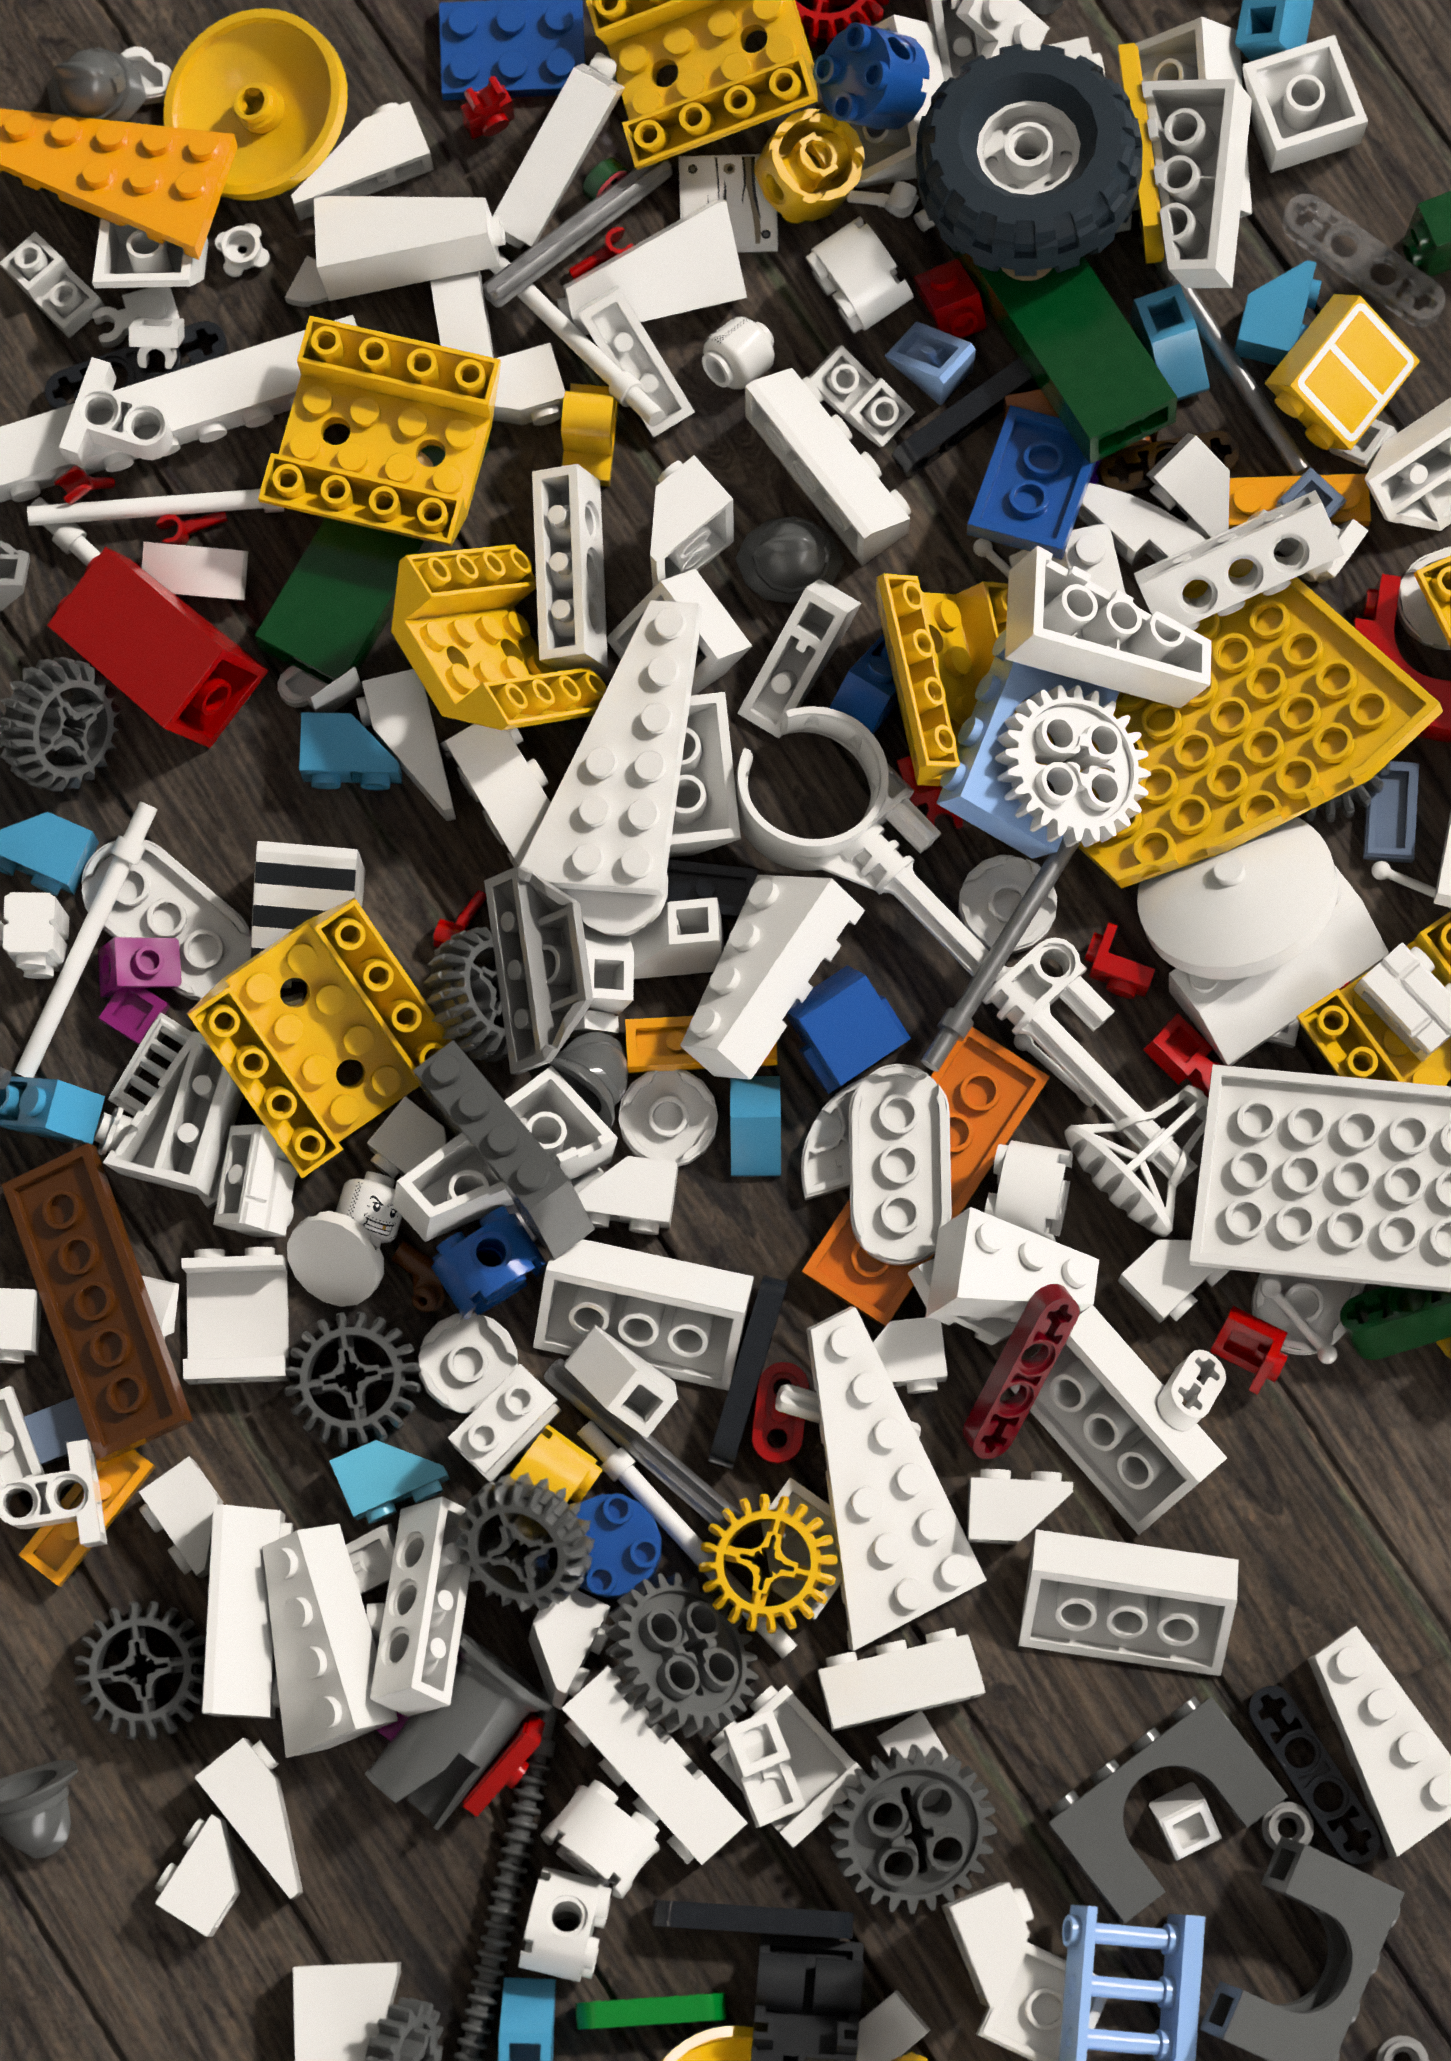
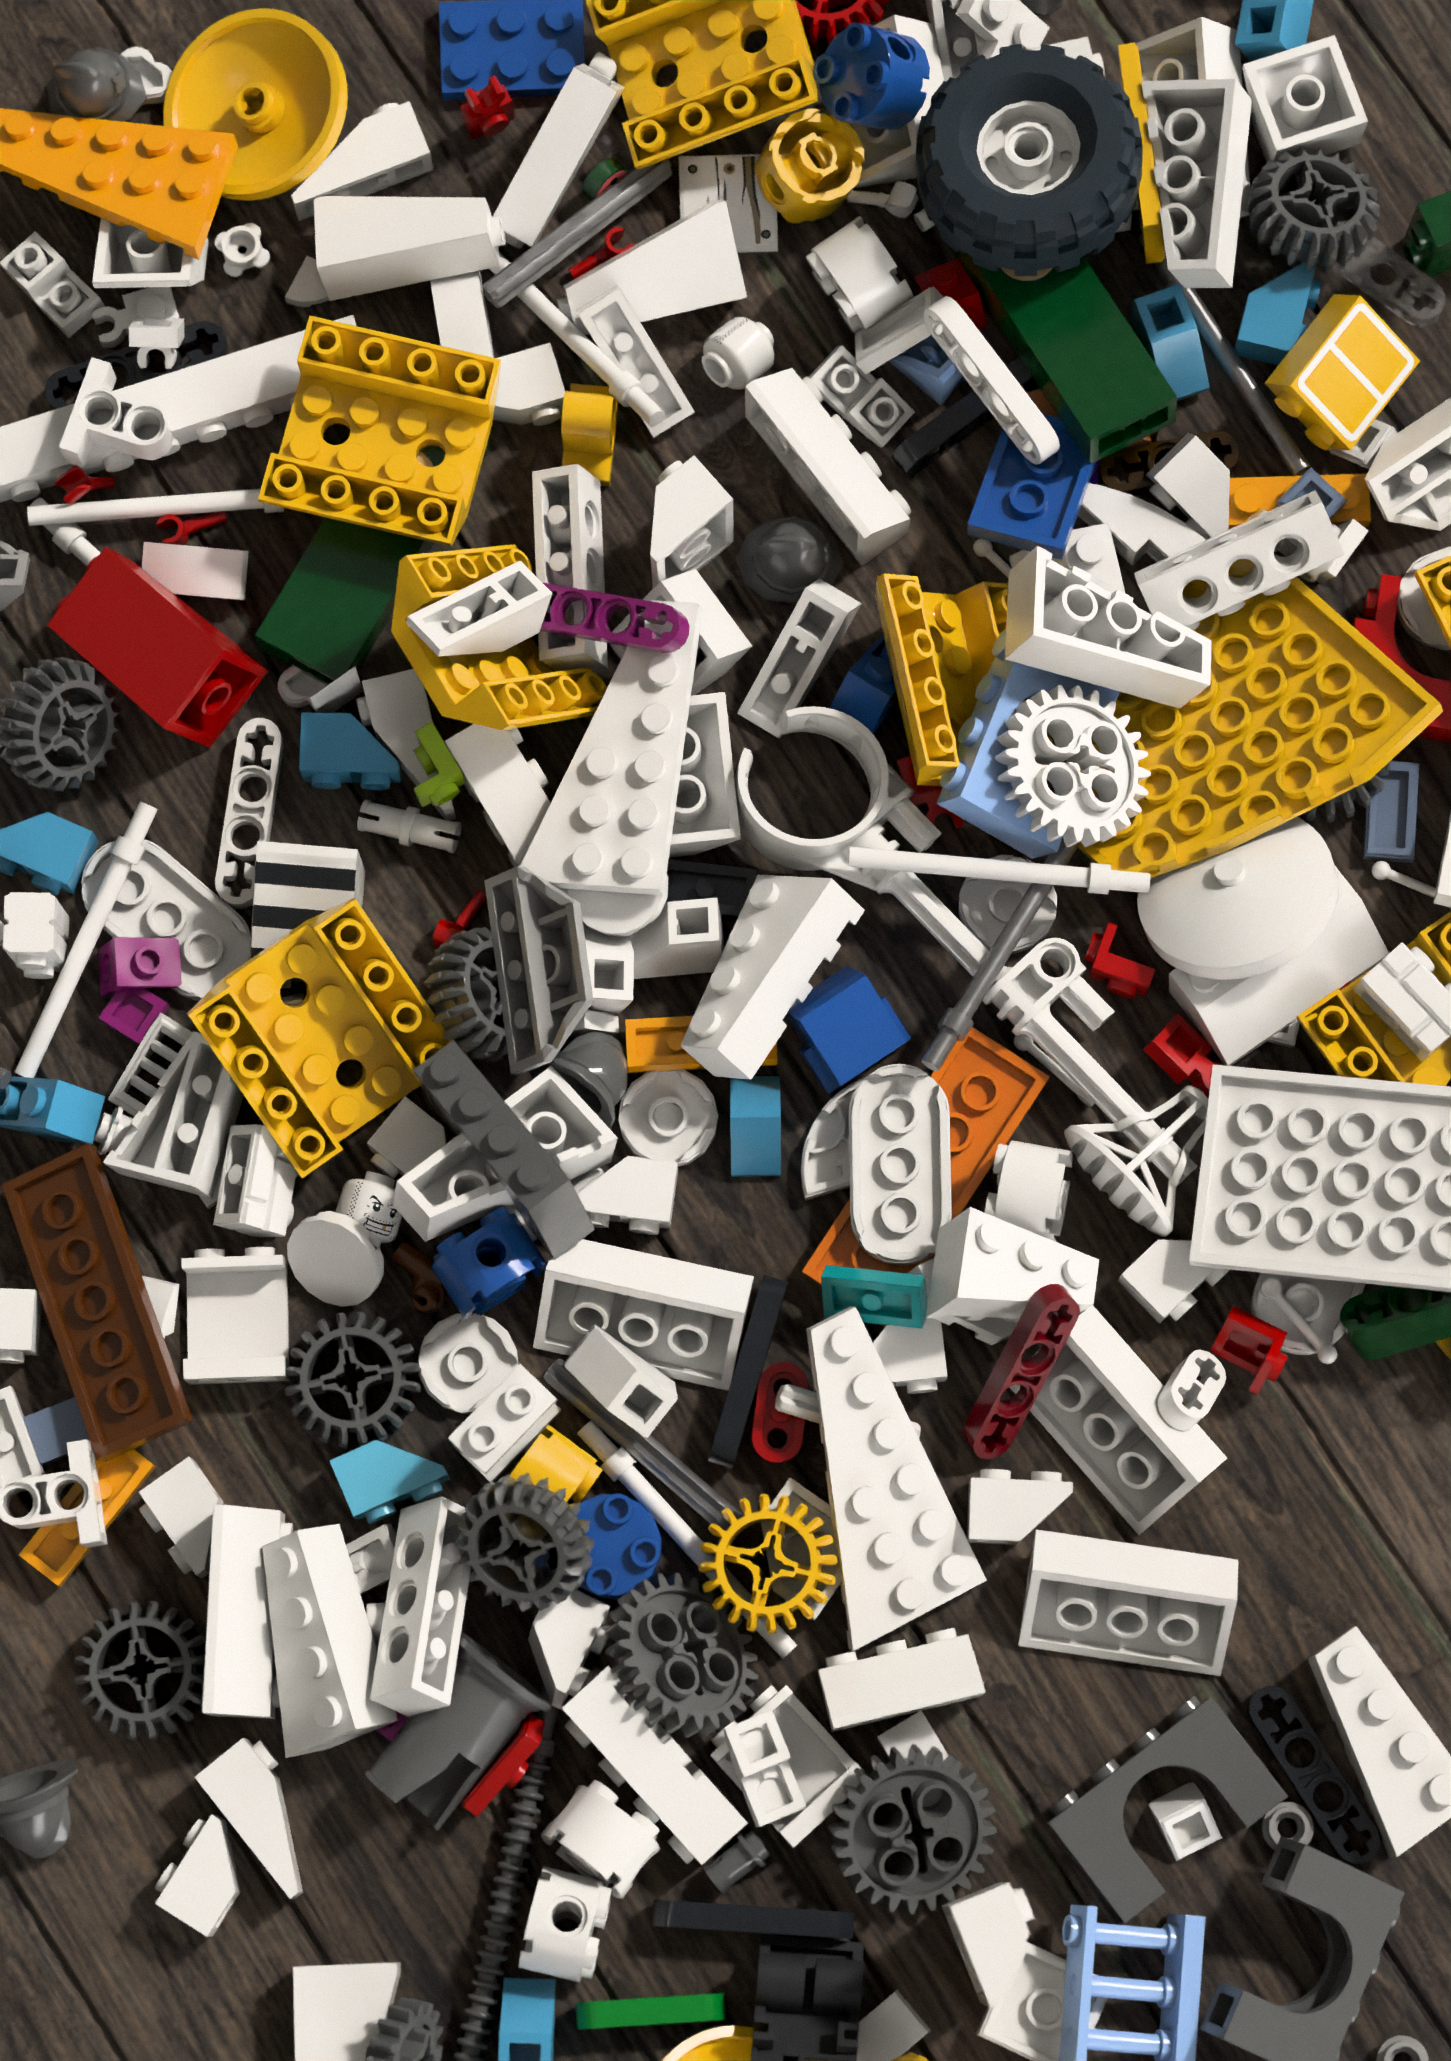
none -> white beam [215,718,284,909]
none -> white pin [357,800,461,853]
none -> white slope [406,561,553,657]
none -> lime bracket [413,722,465,807]
none -> magenta beam [540,583,690,653]
none -> dark grey pin [703,1830,771,1894]
none -> teal plate [821,1265,927,1329]
none -> white bar [848,847,1150,895]
none -> white tile [855,286,943,374]
none -> white beam [923,296,1060,465]
none -> dark grey gear [1247,146,1380,271]

